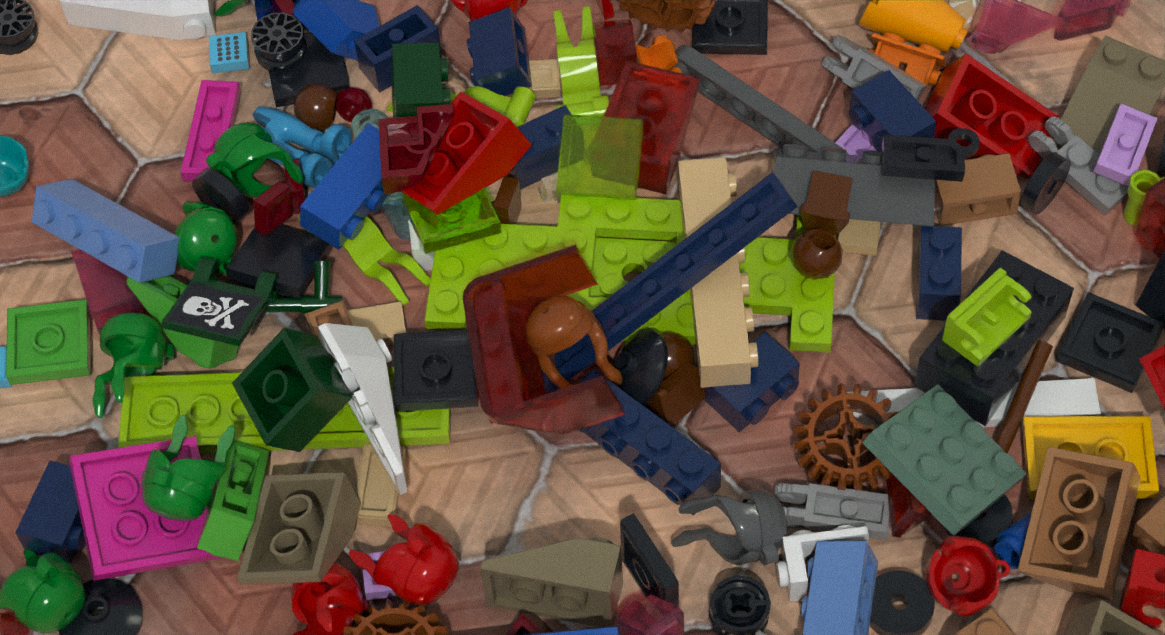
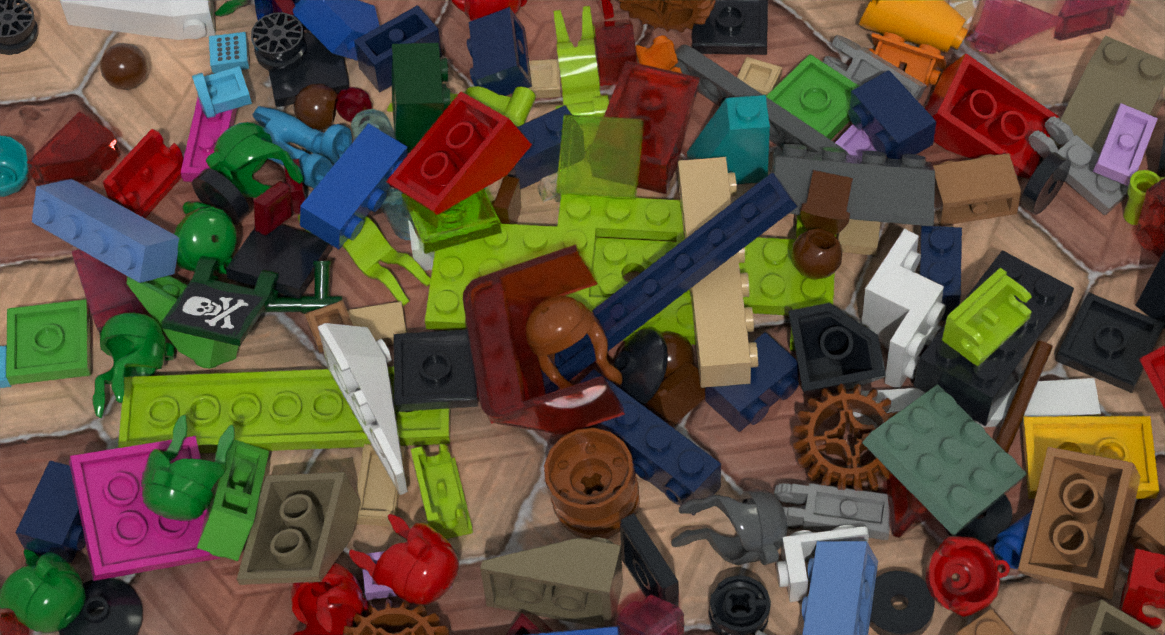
dark green brick [232,328,353,452] -> none
dark red slope [378,104,454,194] -> none
black hinge [882,128,980,182] -> none
none -> clear red slope [27,111,121,186]
none -> reddish brown piece [100,43,148,90]
none -> red hinge [103,129,183,218]
none -> medium azure tile [192,66,252,118]
none -> lime hinge [411,444,473,539]
none -> dark orange wheel [544,428,640,539]
none -> teal slope [687,95,770,184]
none -> tan tile [737,57,782,96]
none -> bright green plate [766,54,859,140]
none -> black slope [789,303,886,398]
none -> white bracket [861,229,946,389]

